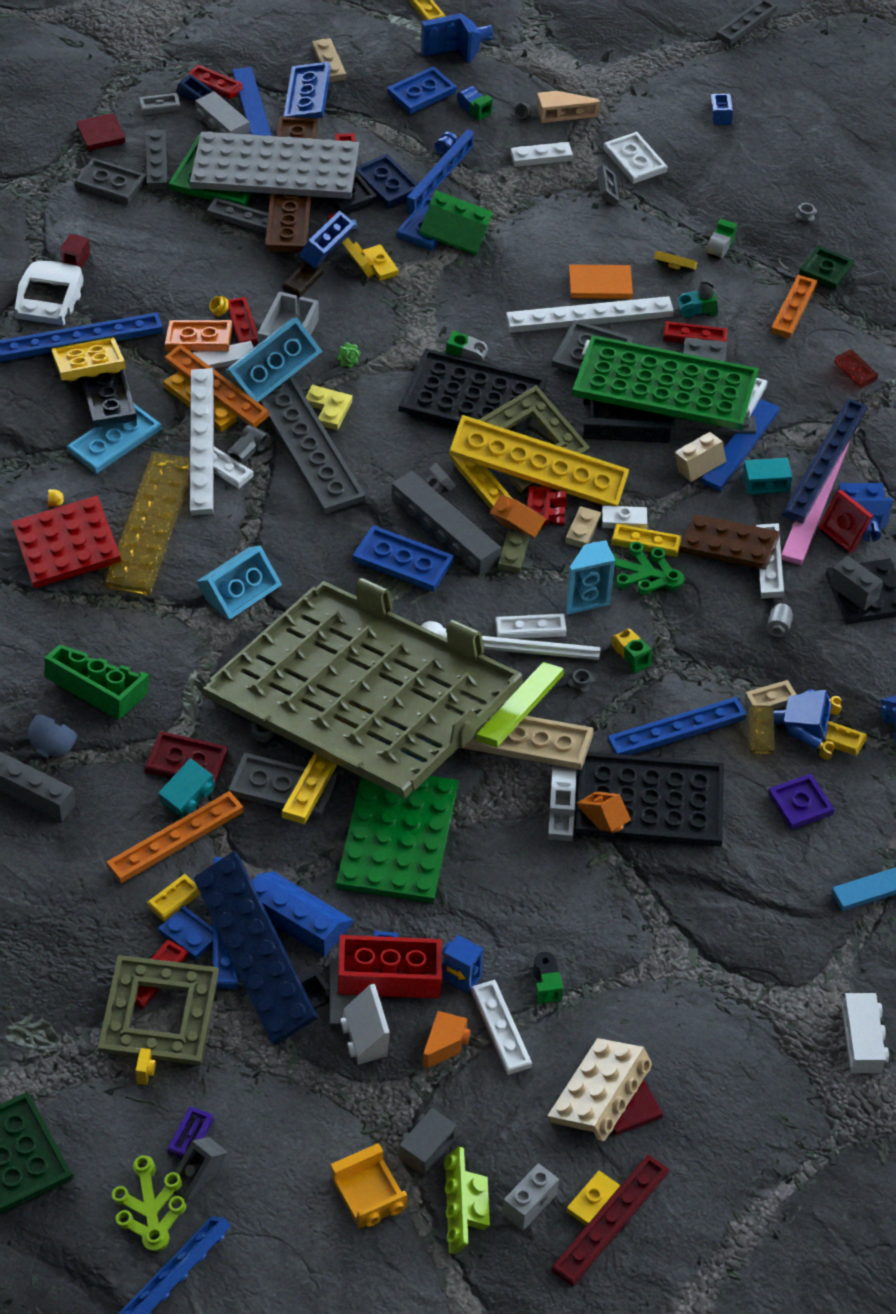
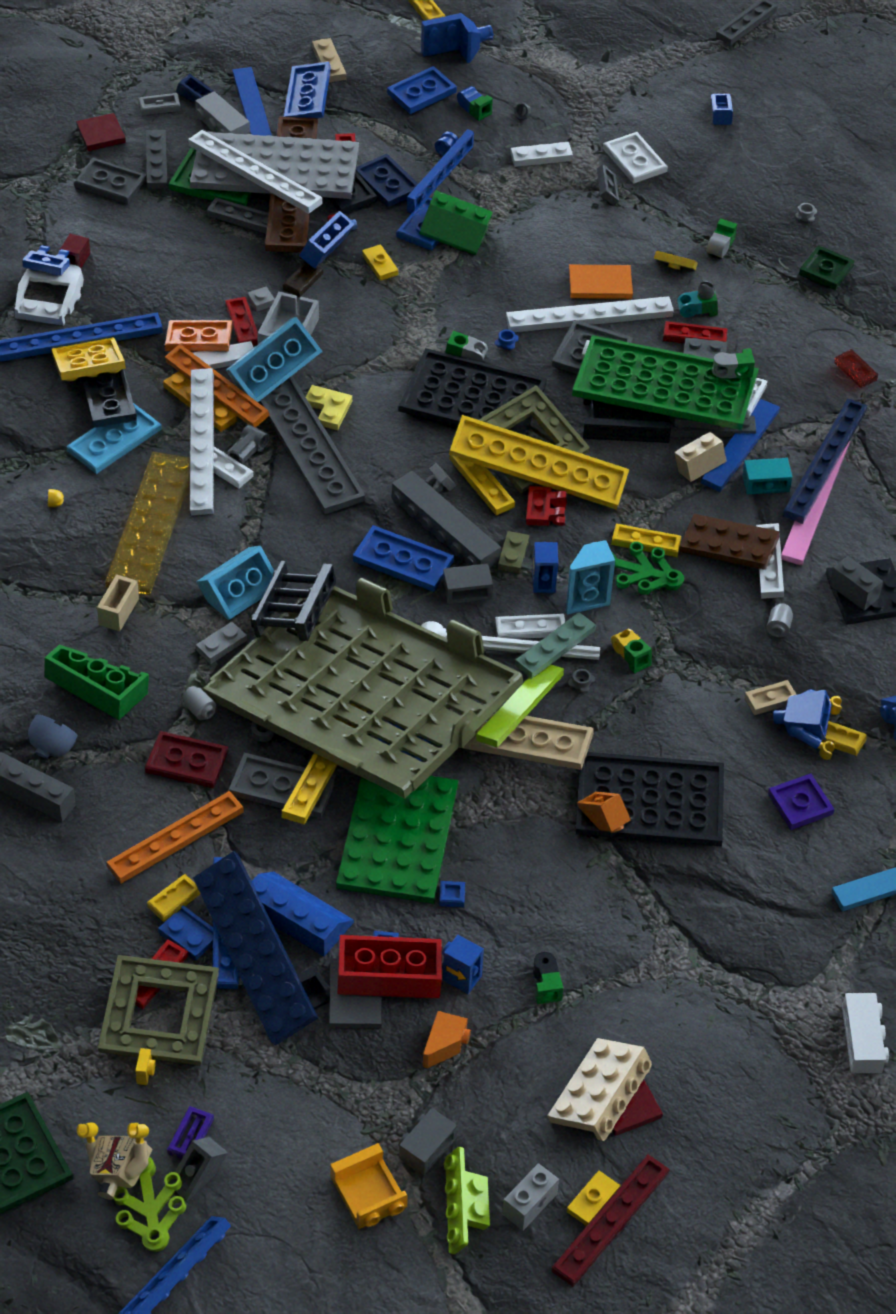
red plate [11,495,122,589] -> none
teal brick [158,758,215,819] -> none
red tile [186,65,243,99] -> none
yellow plate [209,296,228,317] -> none
bright green plant [337,342,361,368] -> none
white slope [340,984,390,1065] -> none
yellow plate [342,238,375,278] -> none
white tile [471,980,532,1075] -> none
orange slope [490,494,546,538] -> none
light nougat slope [536,91,600,123] -> none
light grey slope [548,765,576,841] -> none
tan plate [565,506,601,548] -> none
white plate [602,506,647,529] -> none
blue plate [607,697,747,755] -> none
clear yellow plate [748,705,775,753] -> none
orange plate [771,275,817,339] -> none
red tile [818,490,873,553] -> none
blue plate [838,483,893,542] -> none
none -> blue plate [22,245,70,276]
none -> tan torso [77,1123,152,1200]
none -> tan brick [97,574,139,631]
none -> light grey brick [182,686,216,720]
none -> white plate [188,130,322,214]
none -> light grey plate [196,622,247,664]
none -> light grey plate [247,287,275,312]
none -> black fence [251,561,336,641]
none -> blue tile [439,881,465,907]
none -> dark grey brick [443,564,493,604]
none -> blue plate [495,329,519,350]
none -> sand green plate [515,612,596,679]
none -> blue brick [532,542,558,593]
none -> leg [712,348,755,378]

